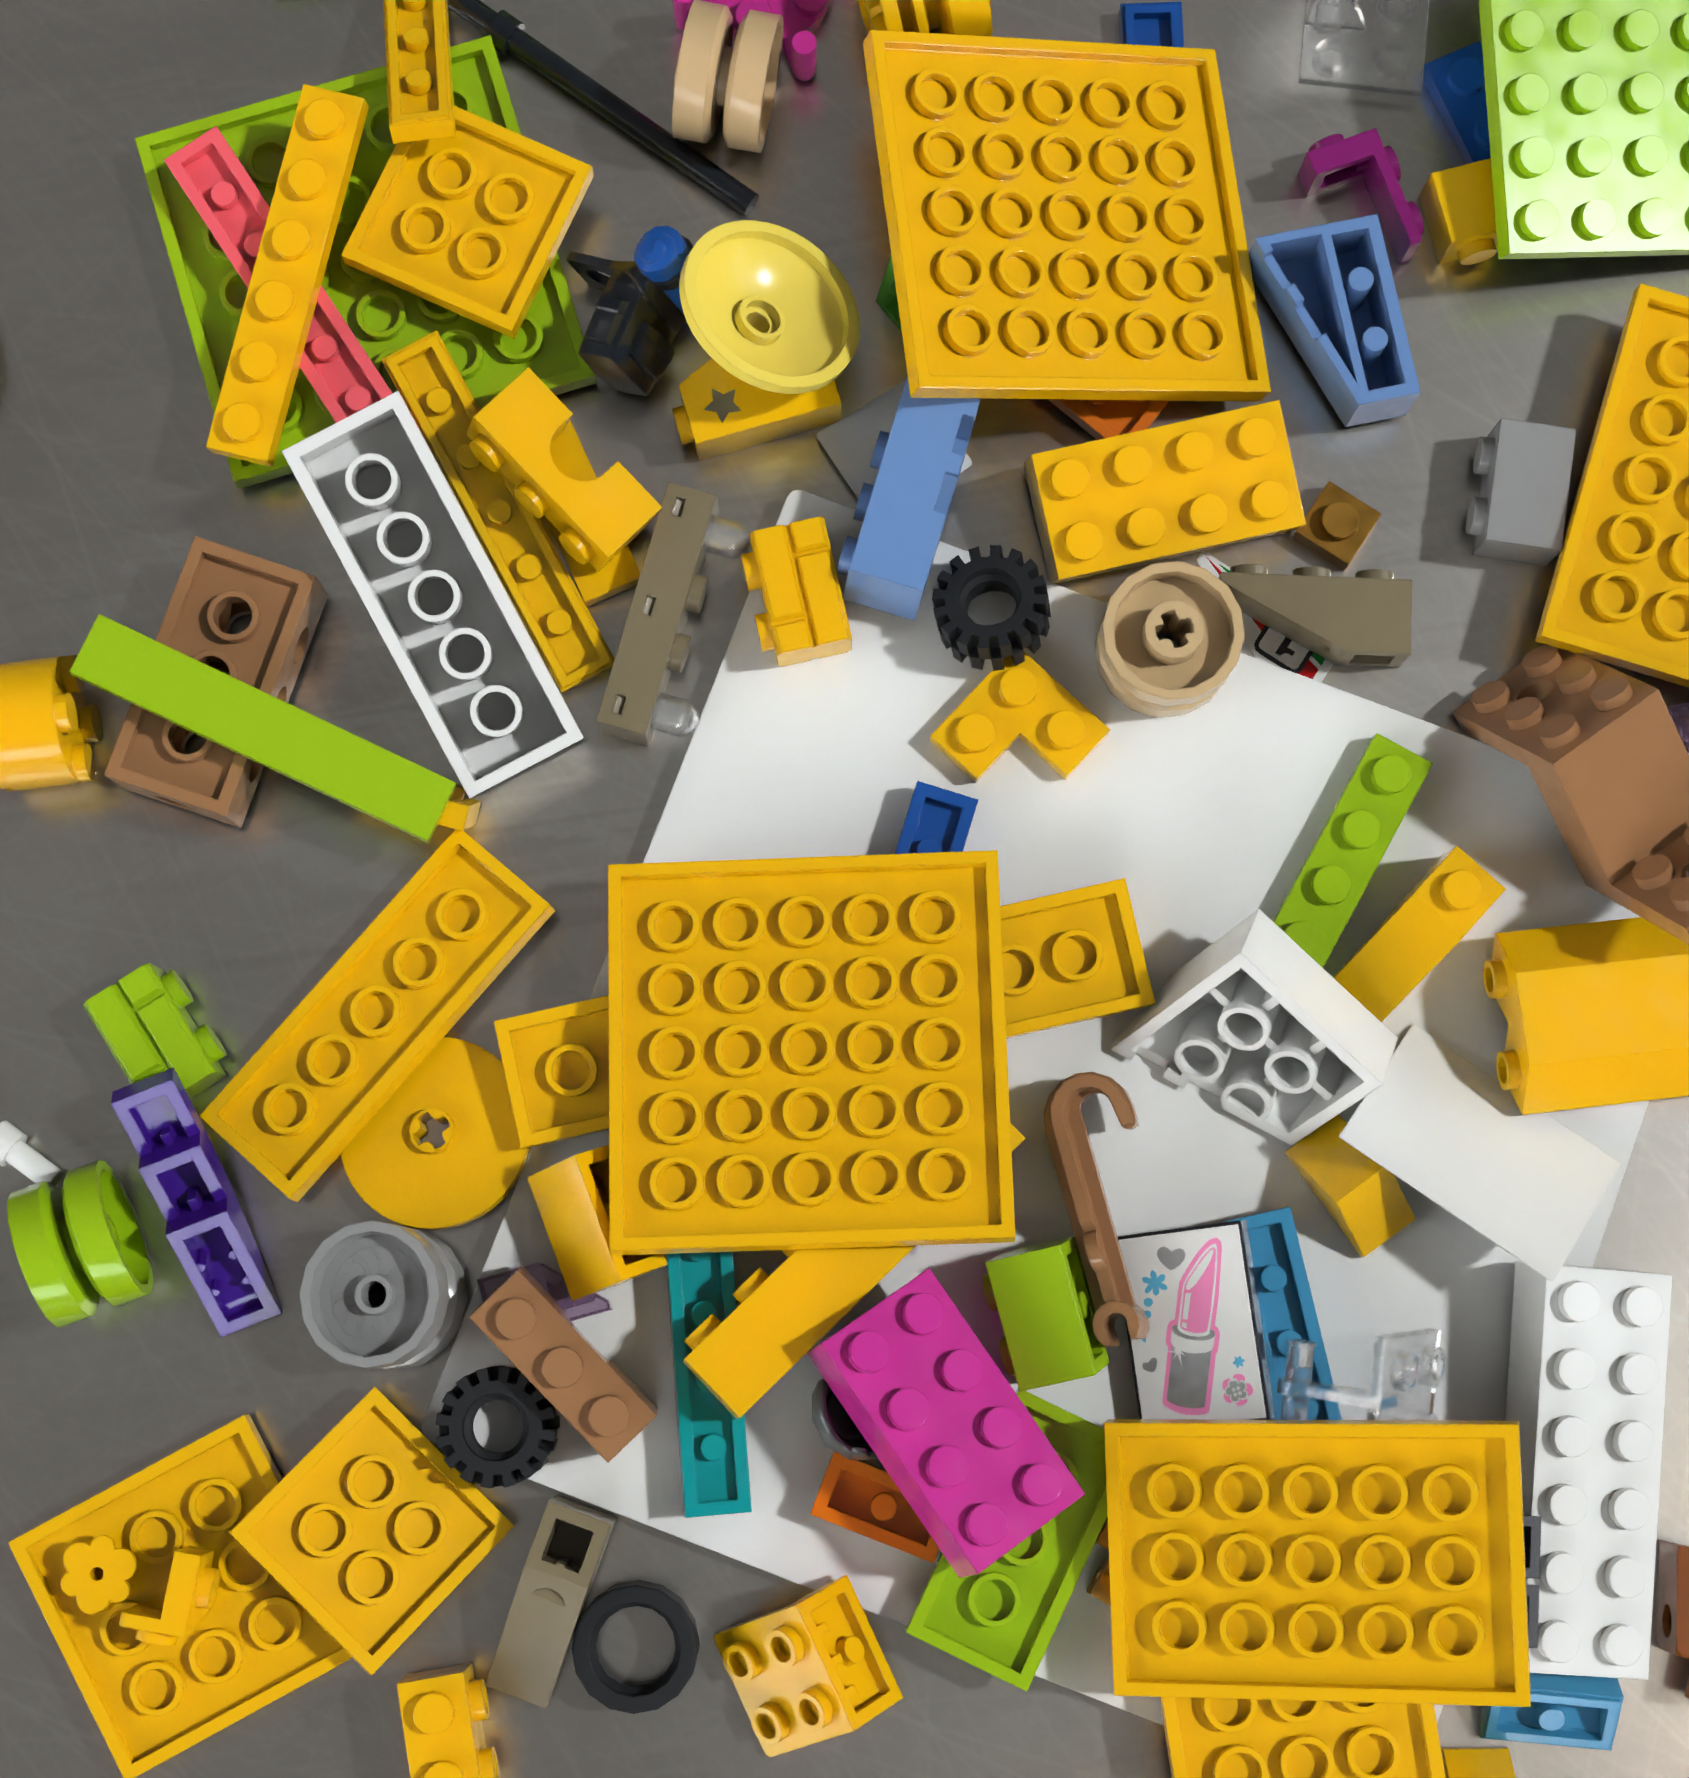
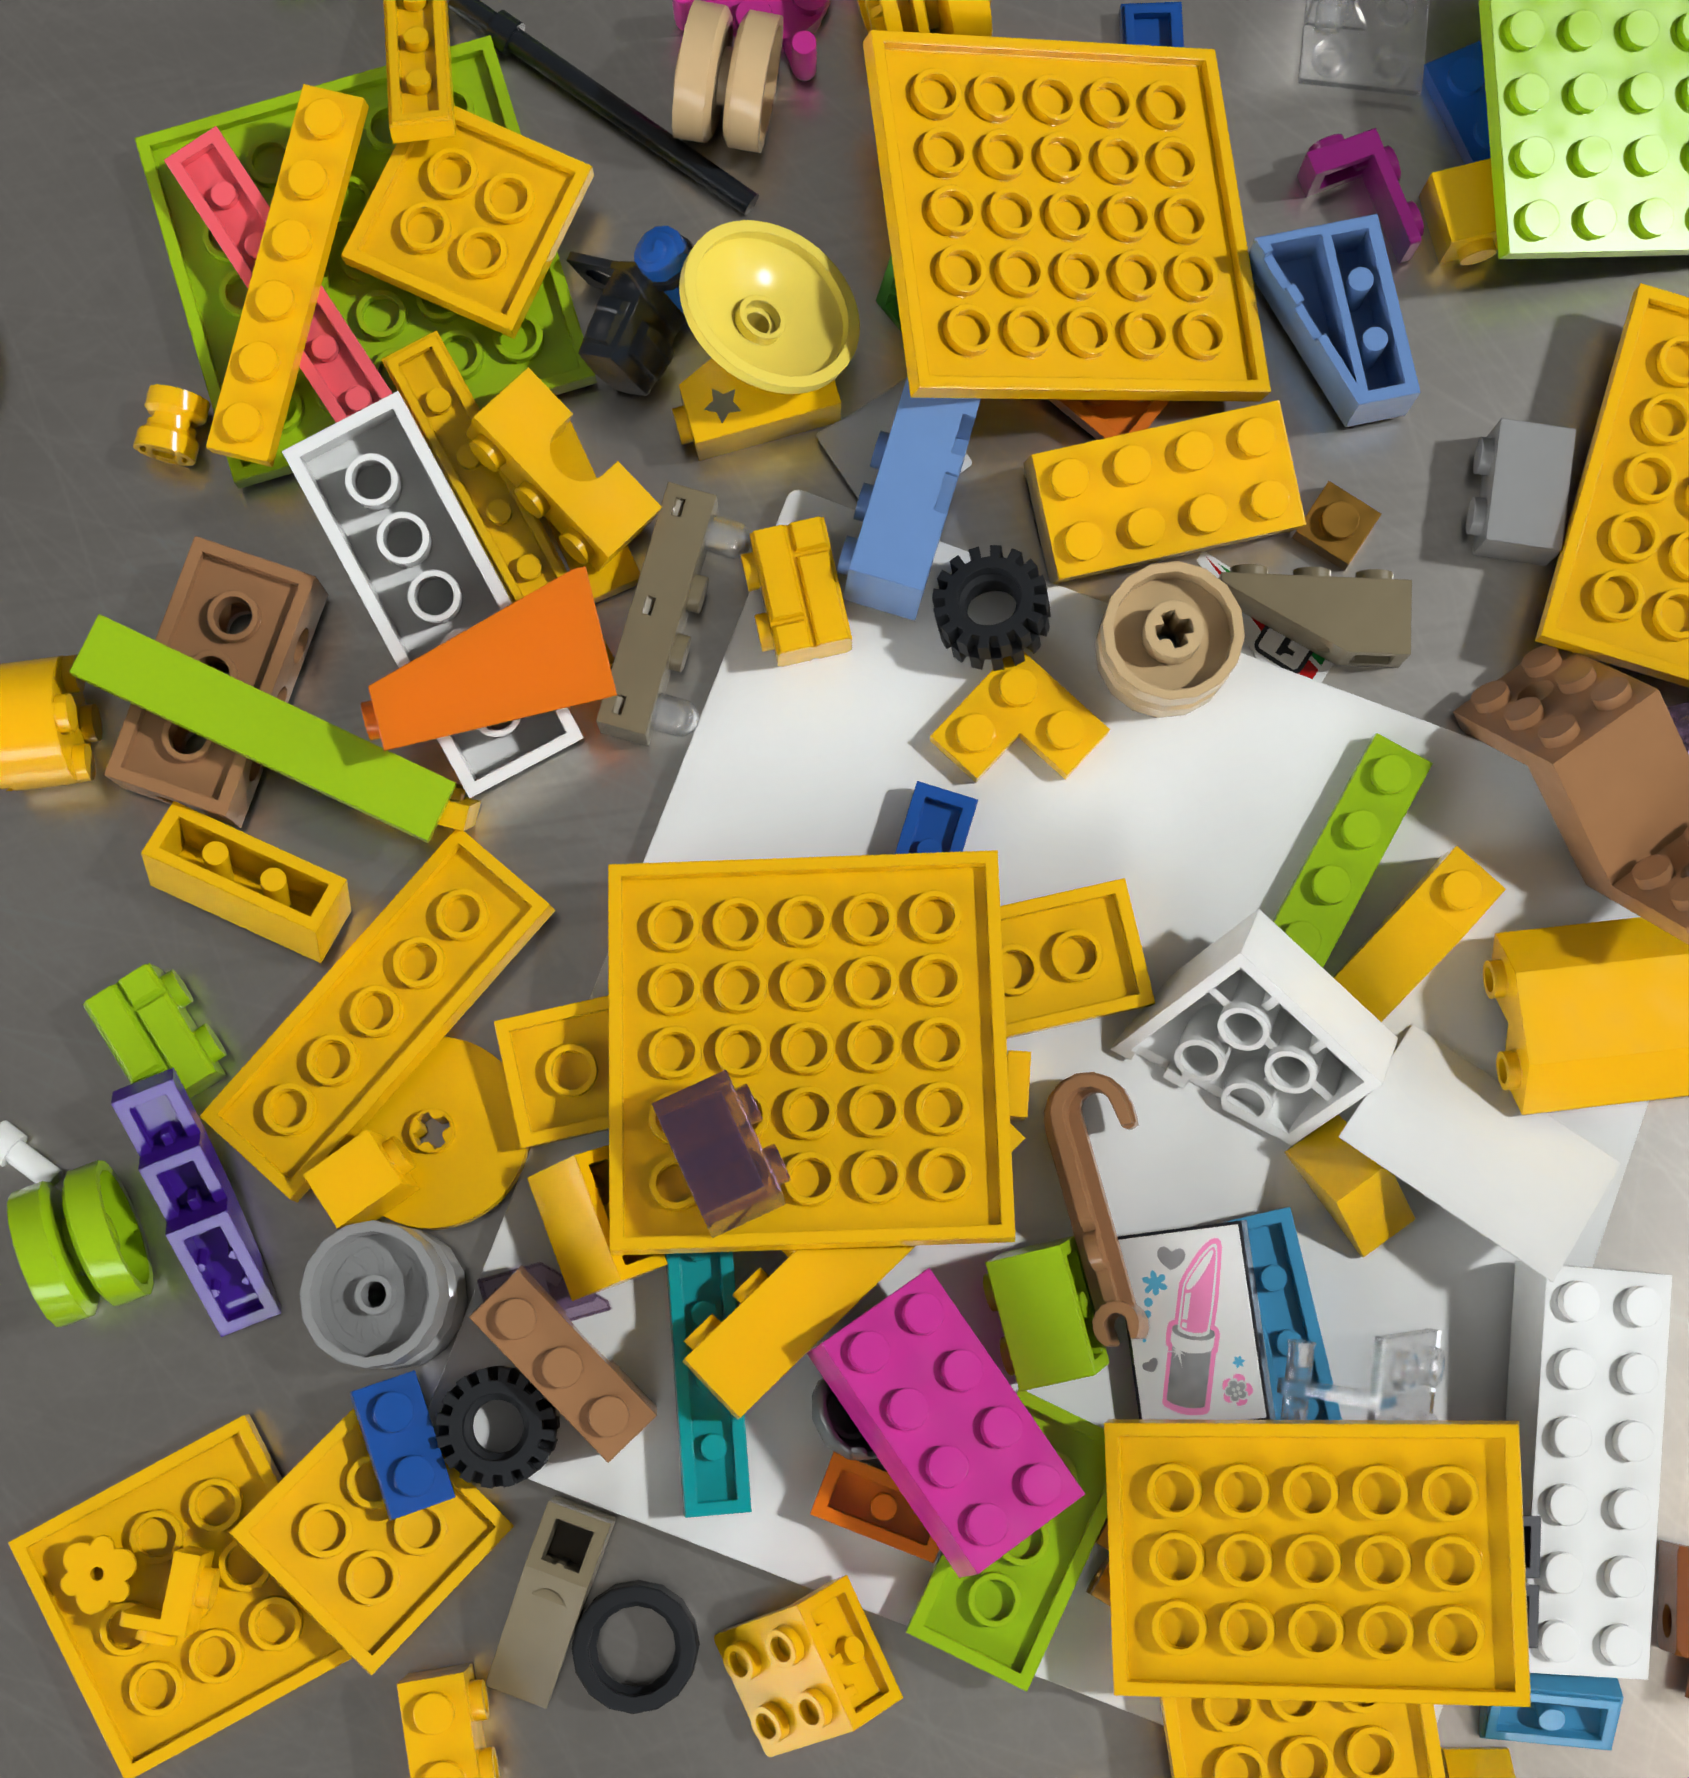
none -> yellow wheel [133,384,211,466]
none -> yellow brick [141,801,351,963]
none -> yellow brick [303,1129,420,1229]
none -> blue plate [350,1370,456,1521]
none -> orange slope [361,566,617,751]
none -> brick [652,1070,791,1238]
none -> yellow tile [1007,1050,1031,1121]

